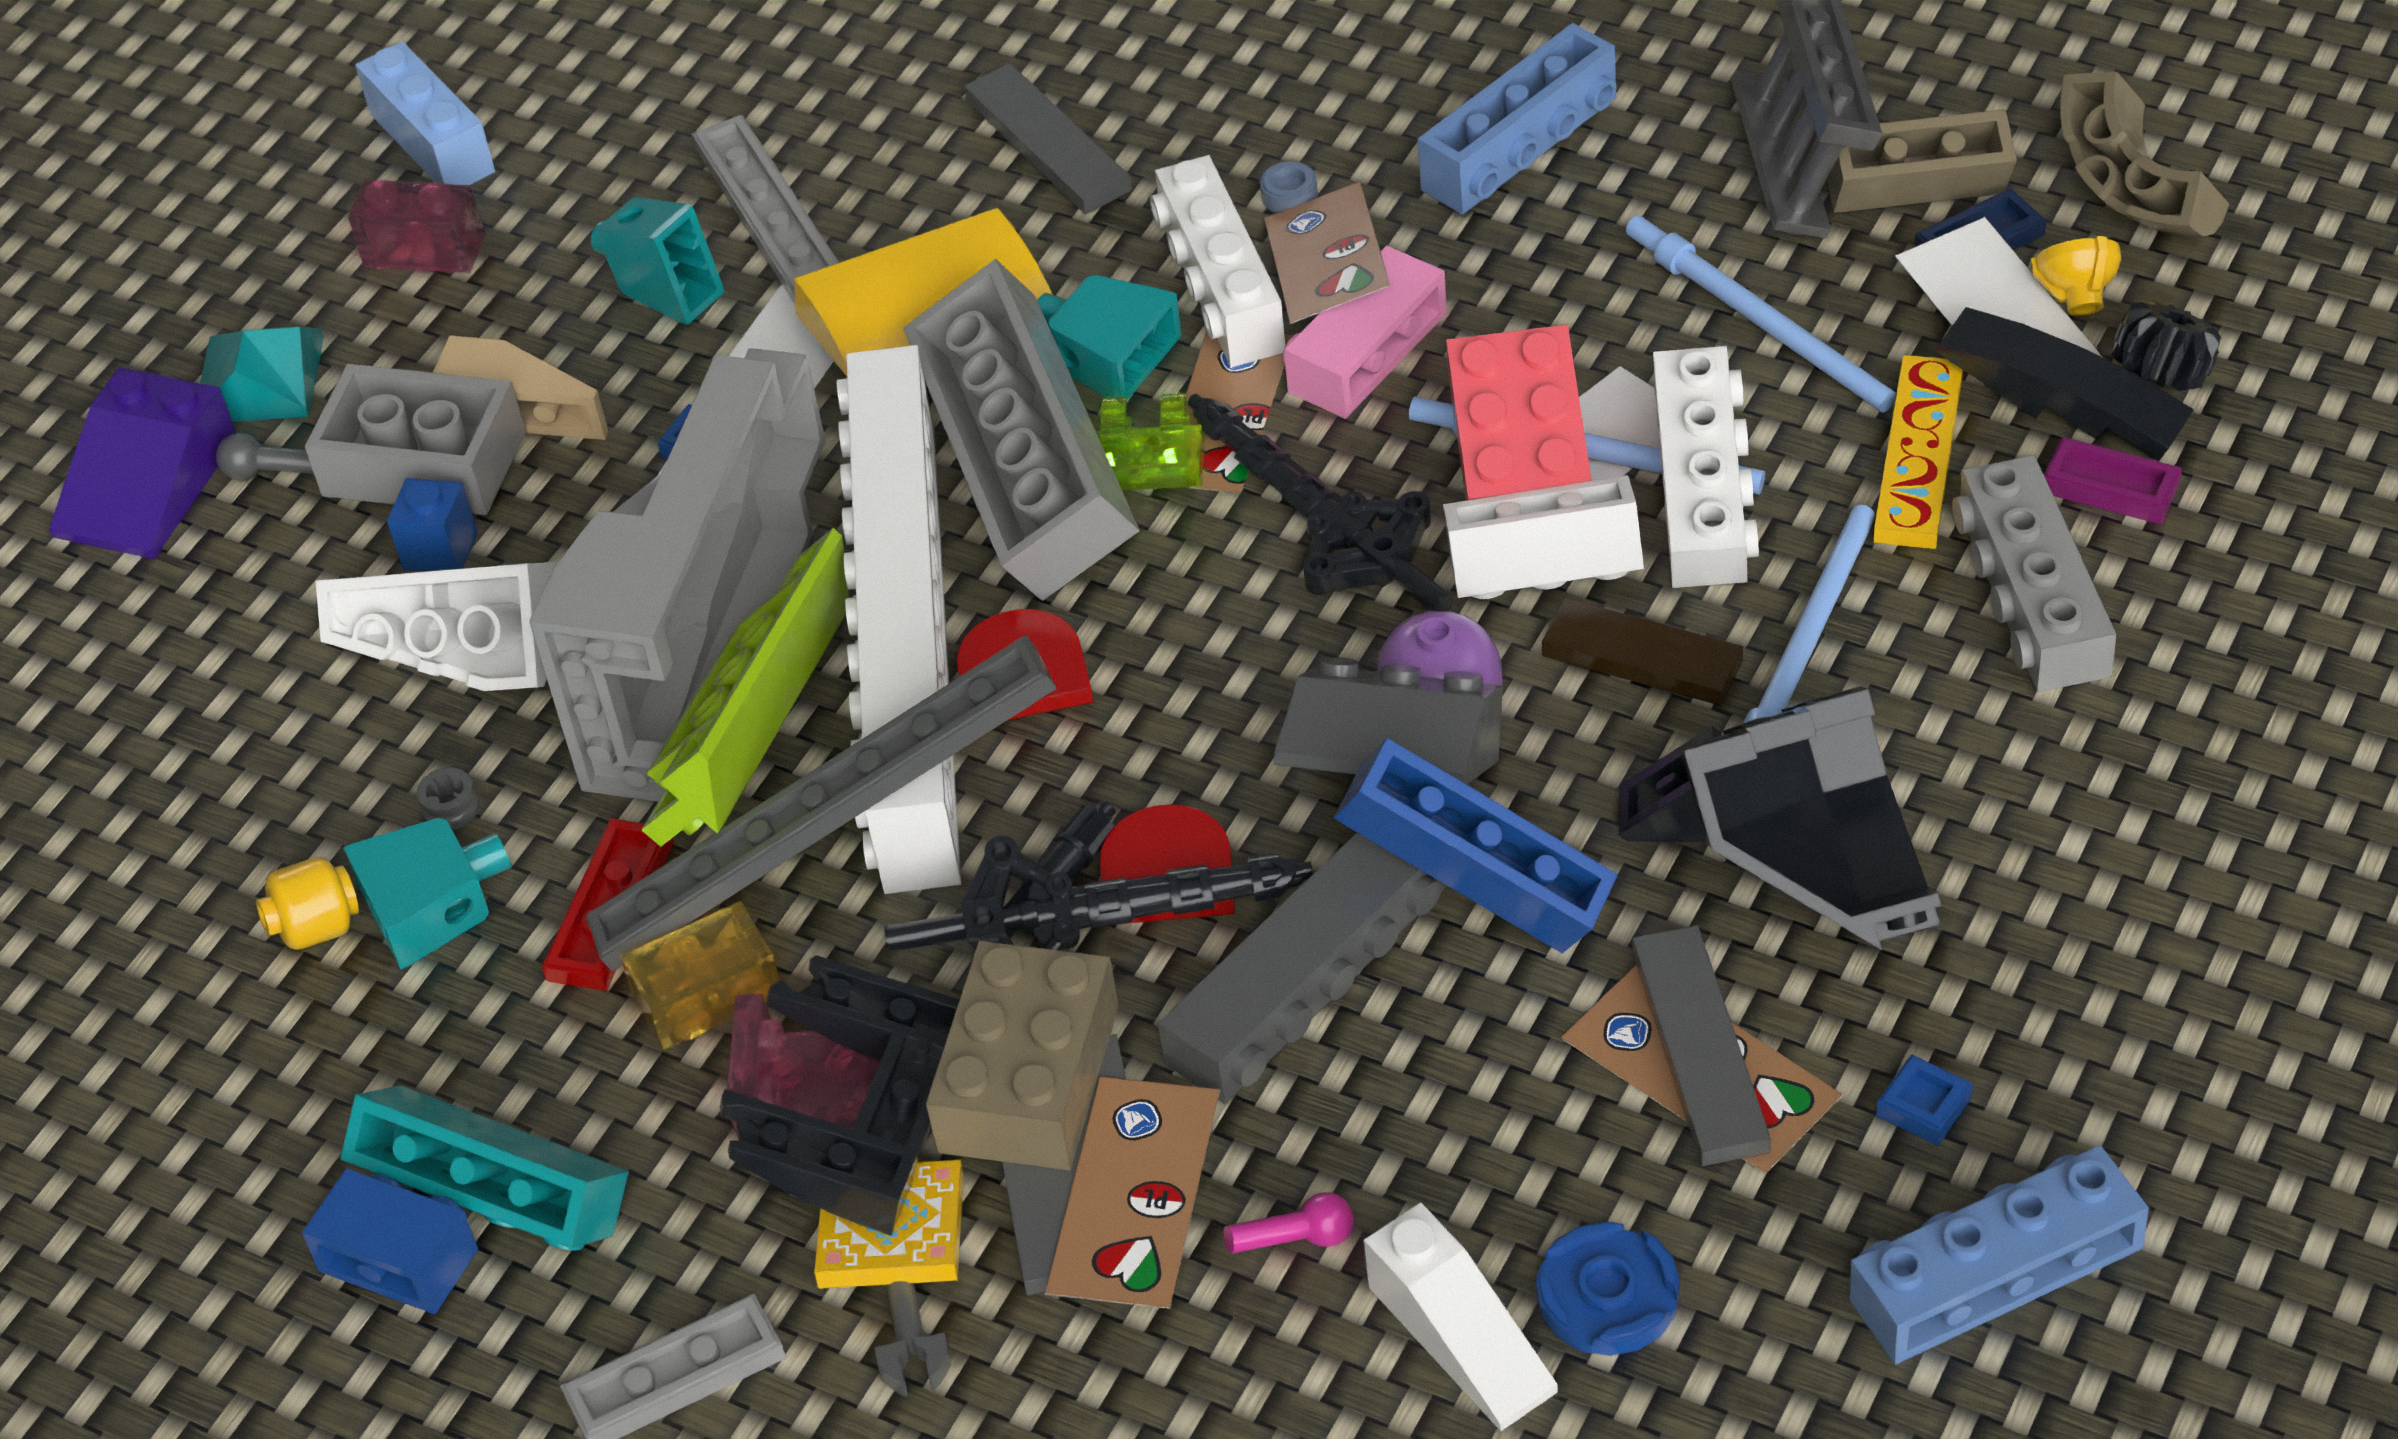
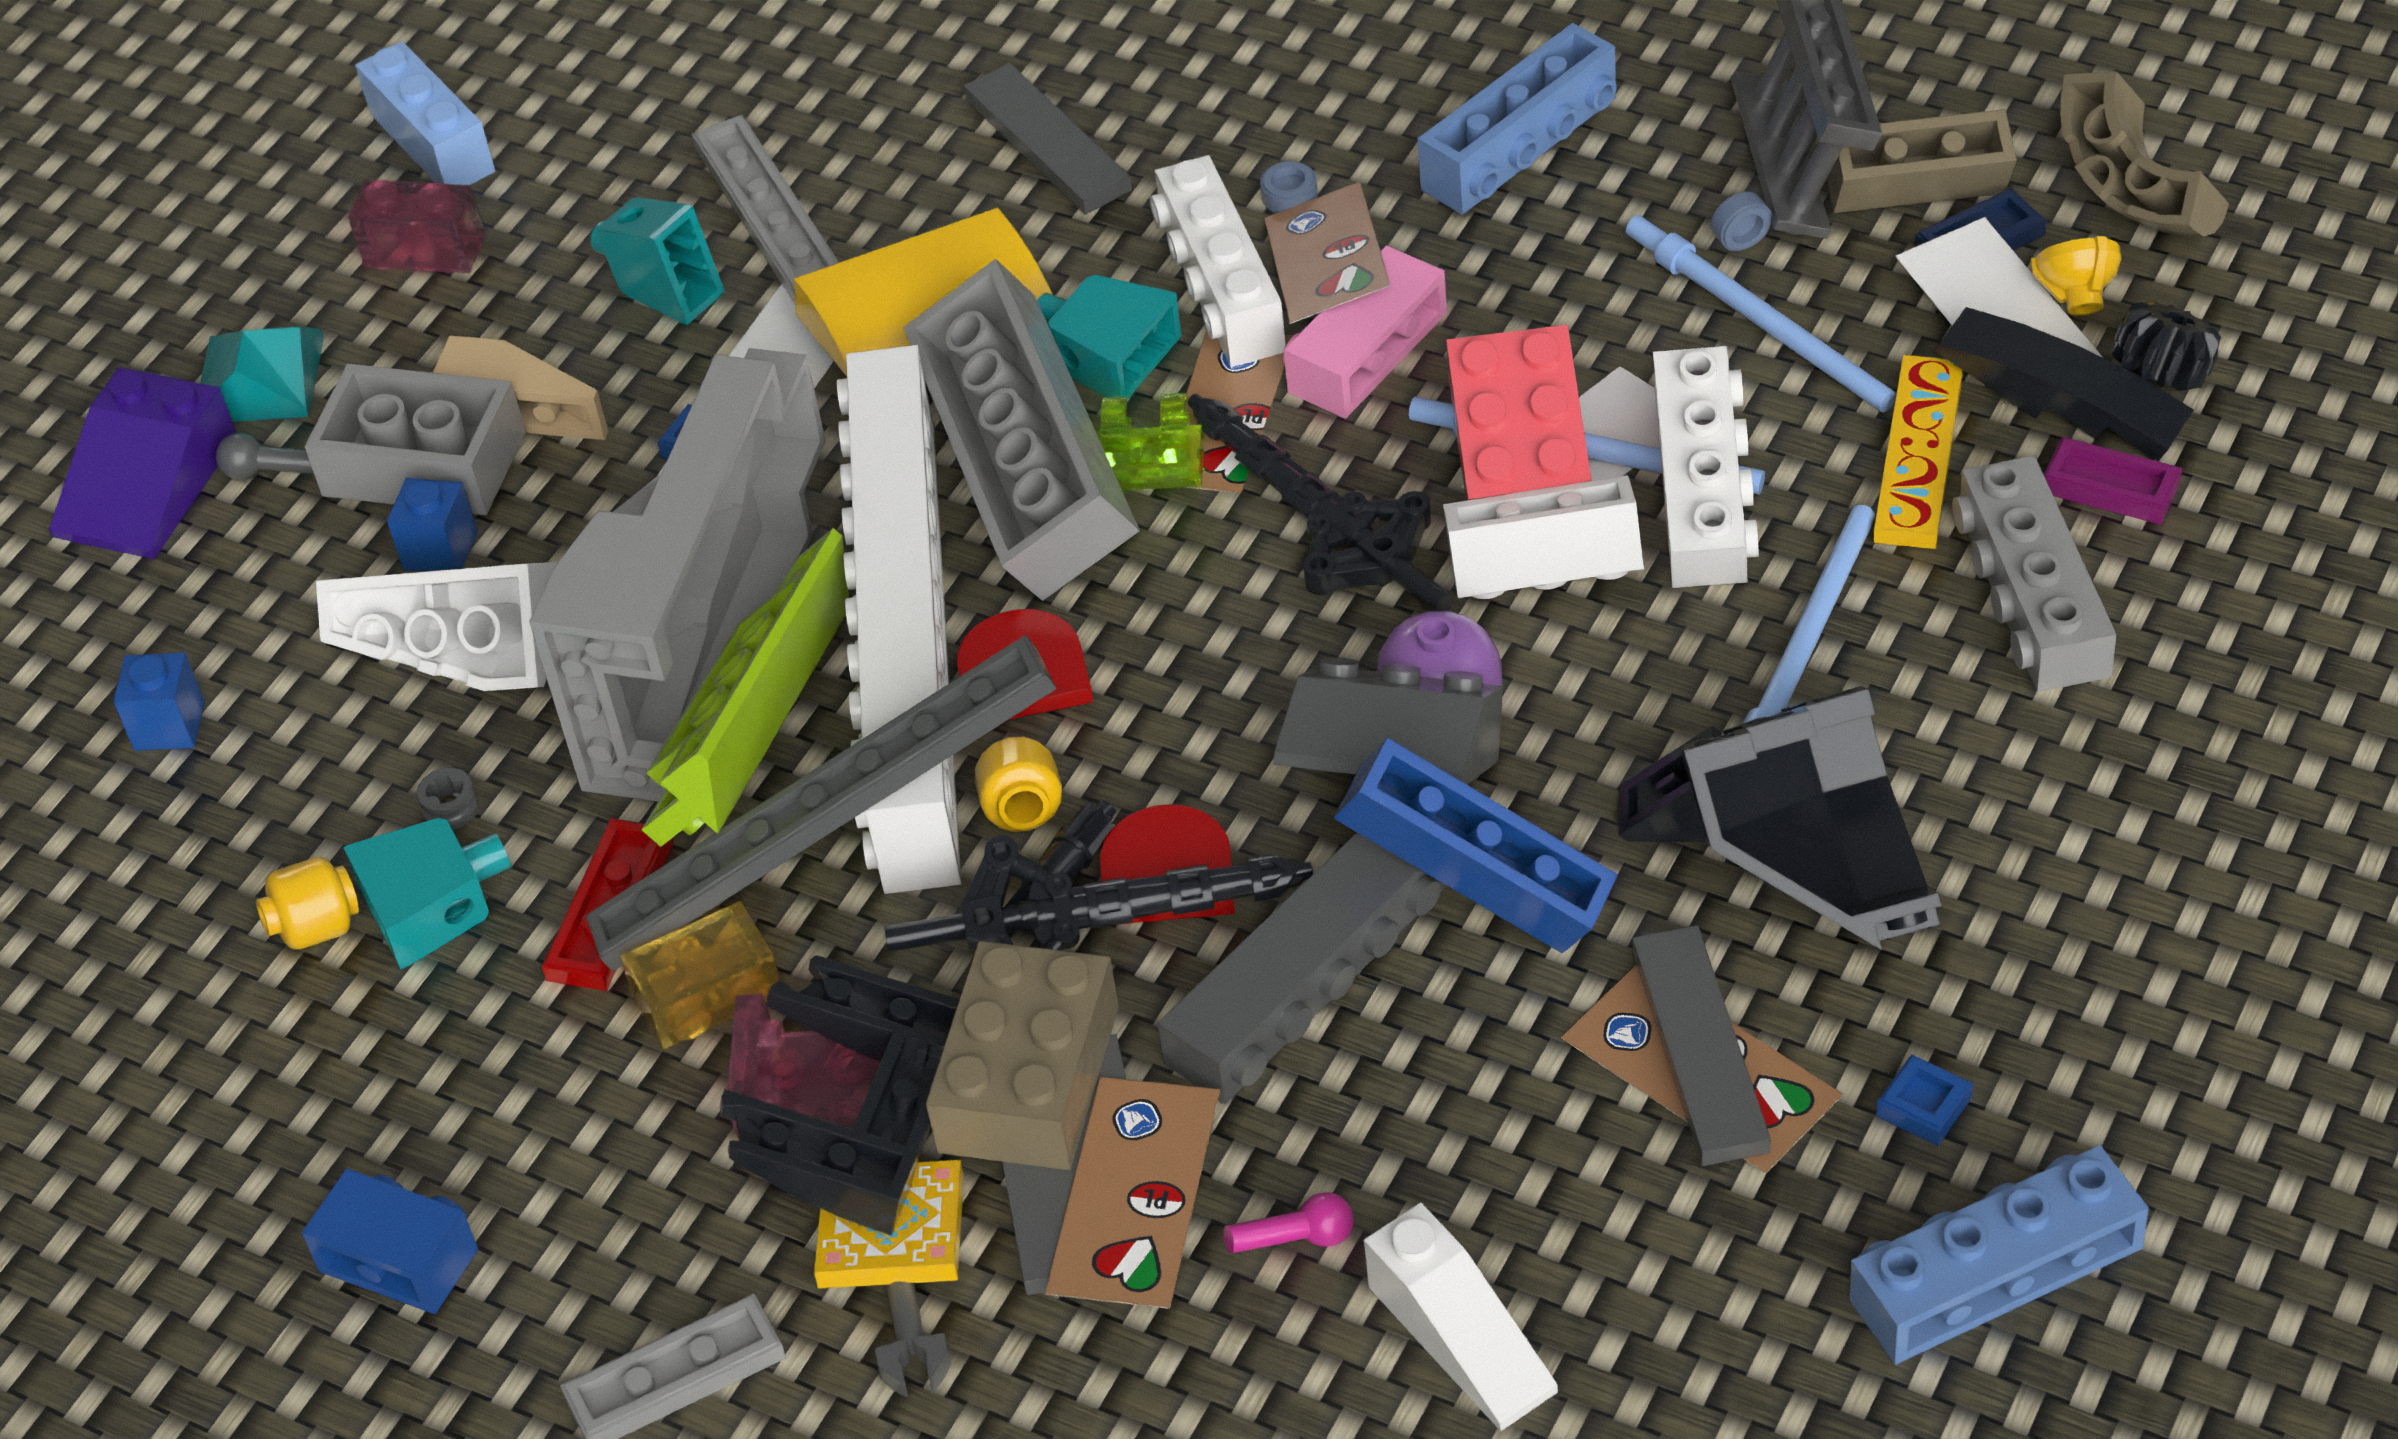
teal brick [340,1085,629,1250] -> none
blue tile [1536,1221,1680,1356] -> none
dark brown tile [1542,598,1743,706] -> none
none -> blue brick [113,652,205,751]
none -> yellow head [975,736,1062,832]
none -> sand blue tile [1711,192,1772,251]

